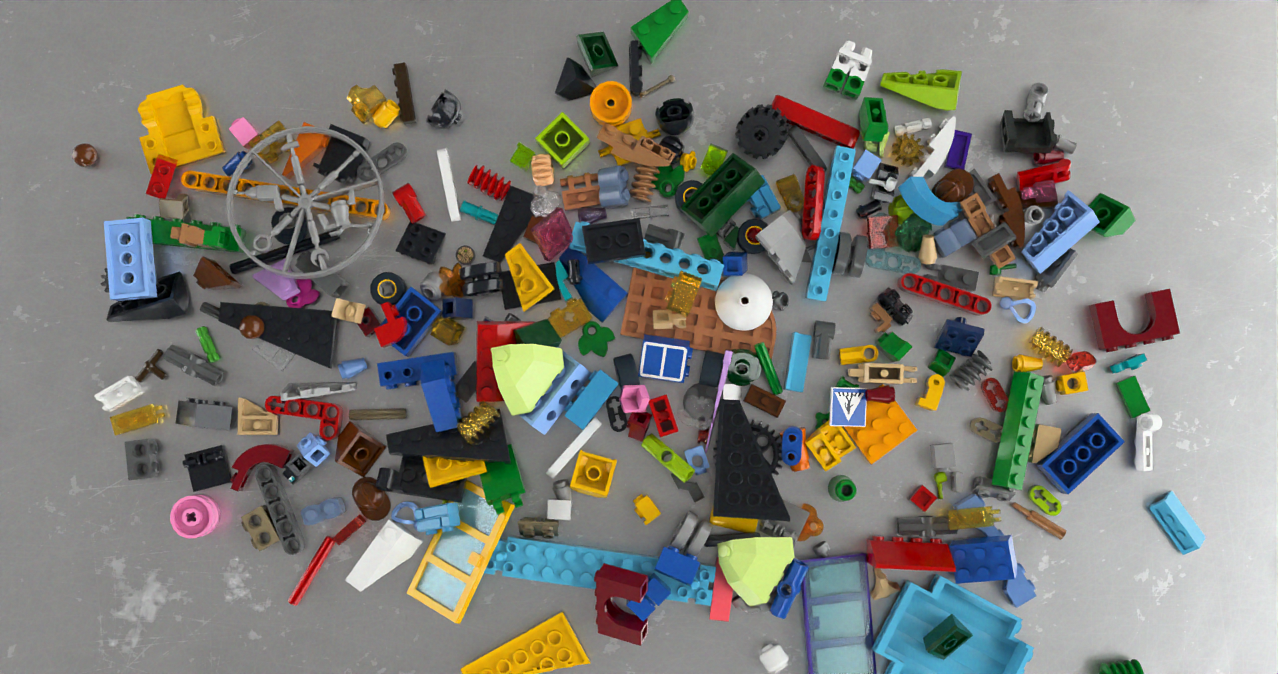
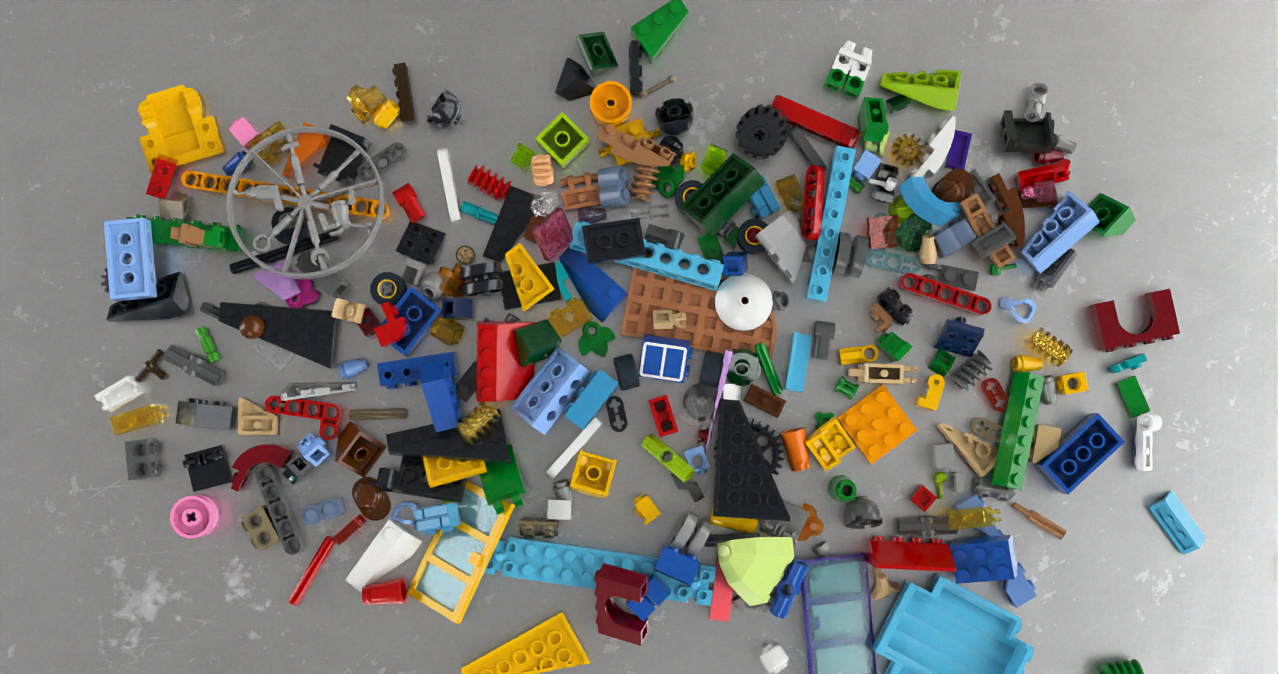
reddish brown piece [72,143,98,167] -> none
reddish brown slope [193,256,243,290] -> none
yellowish green brick [491,344,564,416] -> none
black pin [567,259,582,285] -> none
bright pink panel [619,385,650,413] -> none
dark red brick [627,412,652,442] -> none
clear yellow brick [665,271,702,317] -> none
blue plate [782,426,803,466] -> none
piece [829,387,867,427] -> none
black pin [856,199,882,219] -> none
dark red cone [865,385,895,404] -> none
white axle [894,117,932,137] -> none
dark green slope [923,614,973,660] -> none
tan hinge [992,276,1038,300] -> none
light grey cone [1023,206,1044,225] -> none
lime beam [1028,485,1062,516] -> none
clear red beam [1066,351,1097,373] -> none
none -> red plant [362,577,407,605]
none -> light grey panel [402,258,428,287]
none -> dark grey cylinder [843,496,883,529]
none -> dark green slope [886,94,911,113]
none -> tan wing [936,422,998,478]

